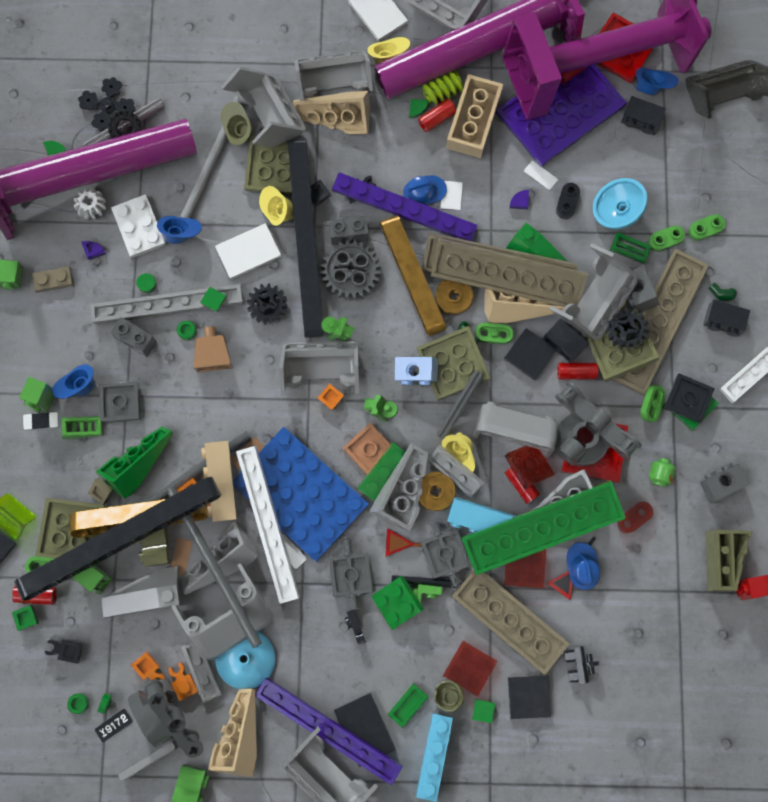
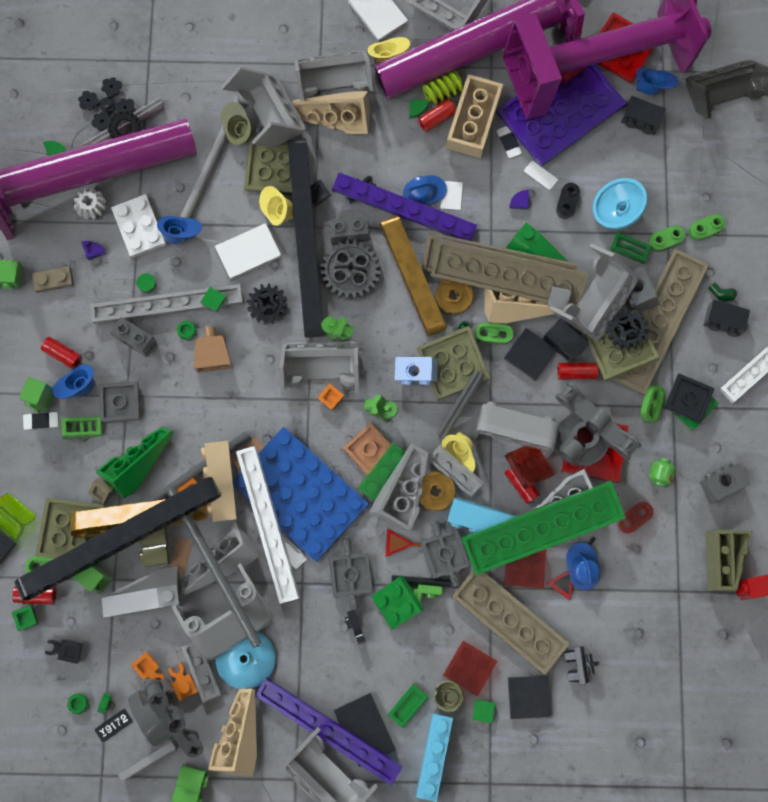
none -> red axle [41,336,82,369]
none -> sticker [497,126,522,158]
none -> light grey tile [547,286,571,309]

